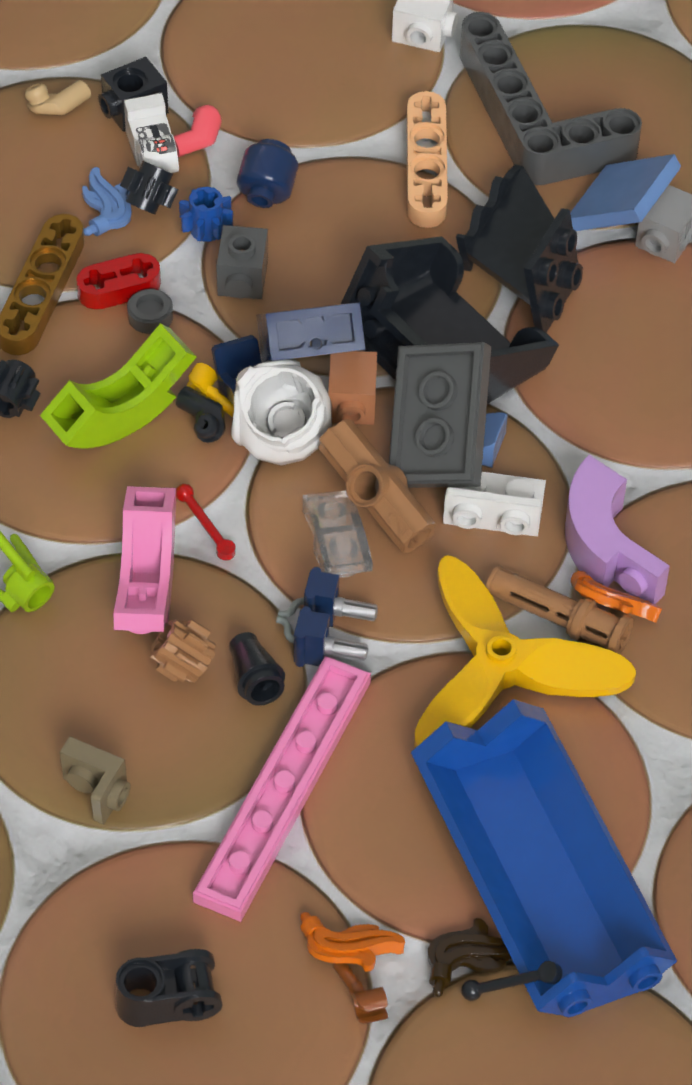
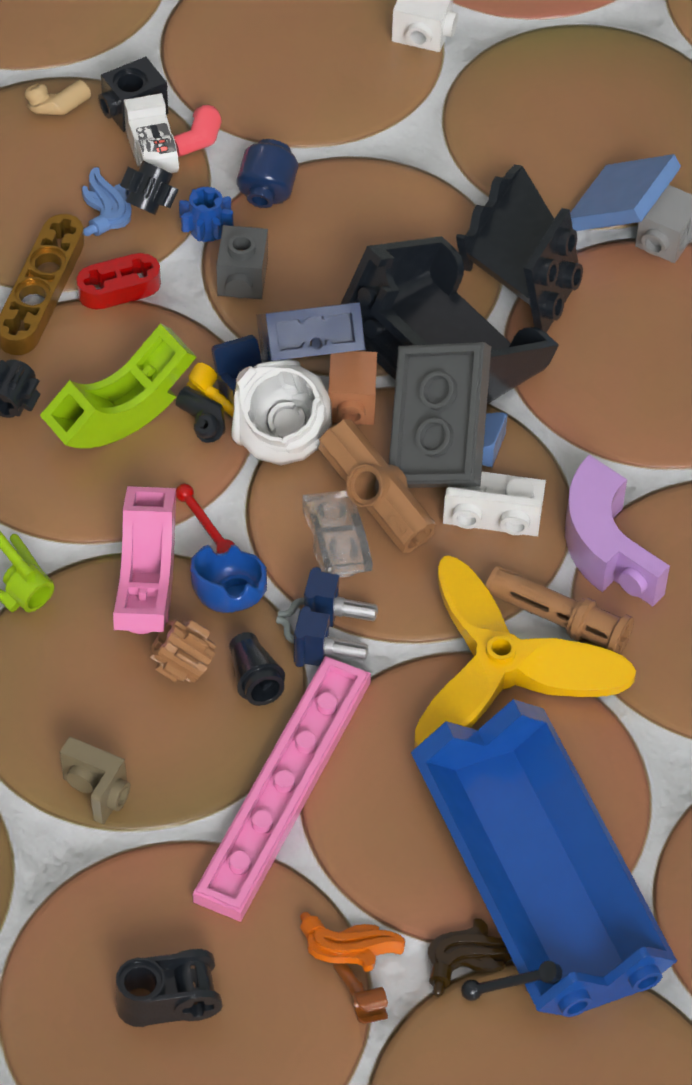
dark grey tile [127,289,173,334] -> none
light nougat beam [407,91,448,228] -> none
dark grey beam [460,12,642,185] -> none
orange piece [571,571,662,623] -> none
none -> blue hair [190,545,267,613]

